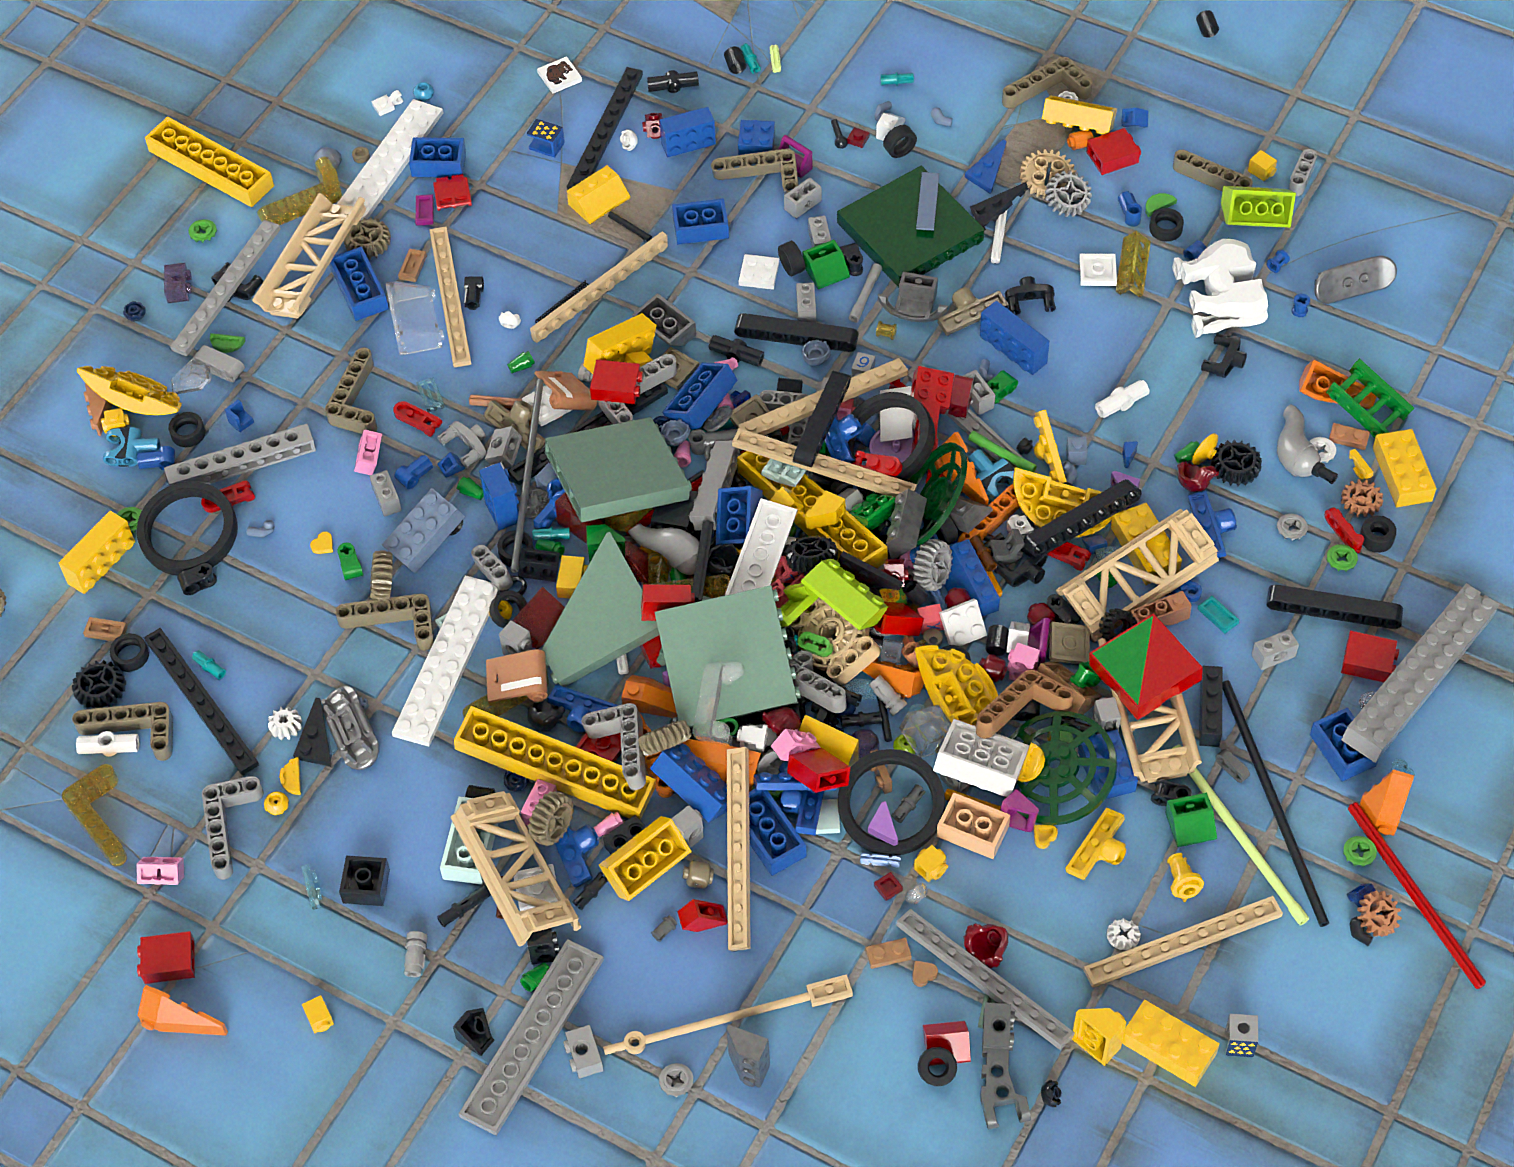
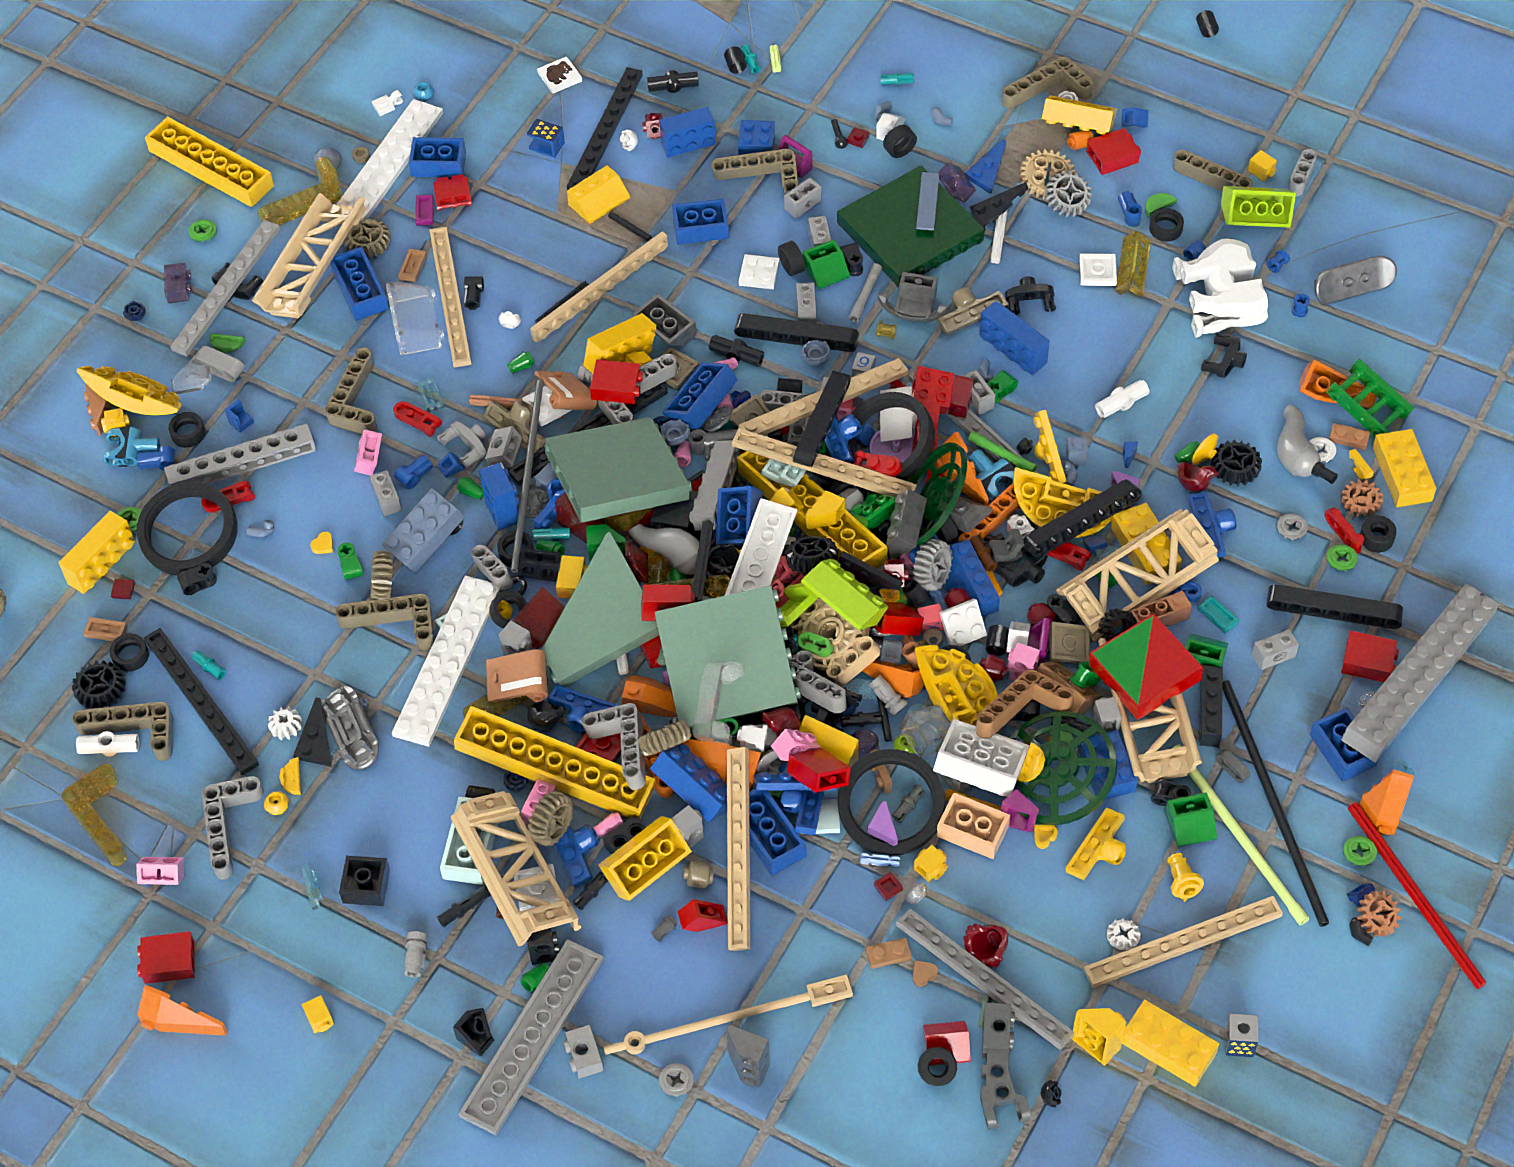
none -> dark red tile [111,579,135,599]
none -> clear purple brick [938,162,976,203]
none -> green slope [1185,633,1228,667]

